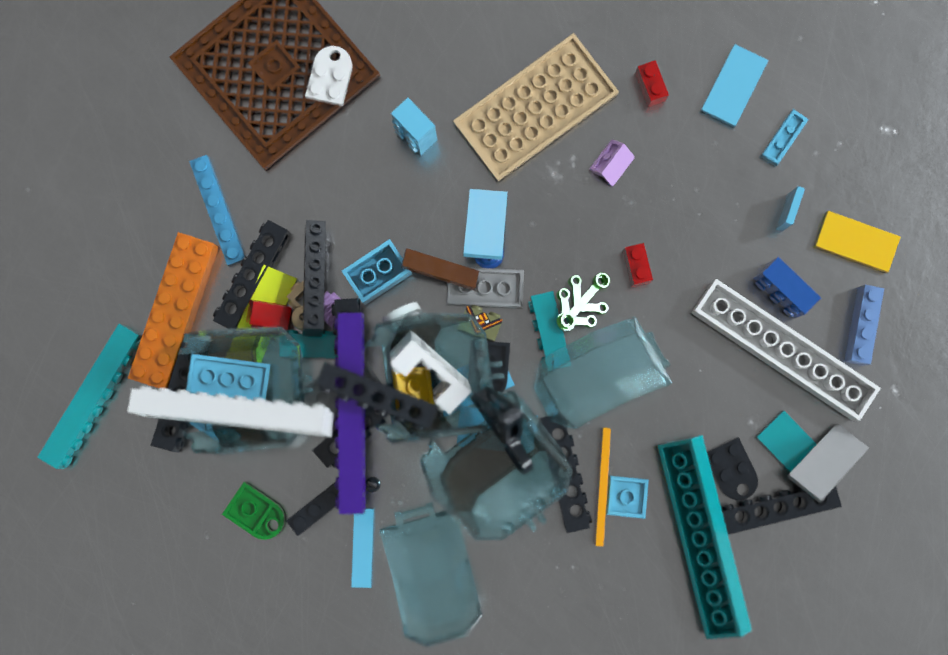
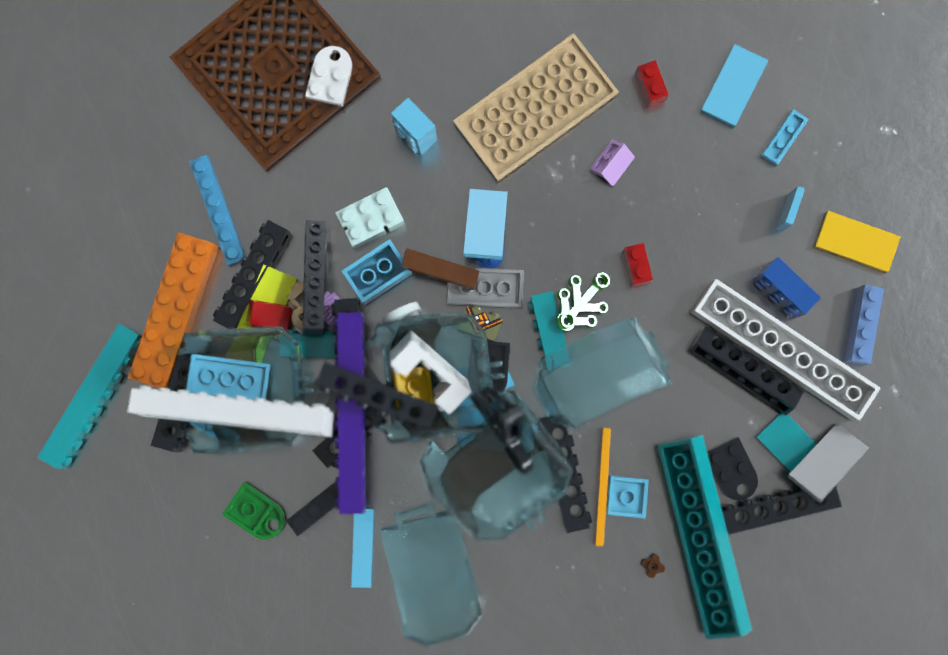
black hinge [365,477,381,493] -> none
none -> light aqua piece [335,187,405,250]
none -> reddish brown plate [642,555,665,578]
none -> black brick [689,326,804,415]

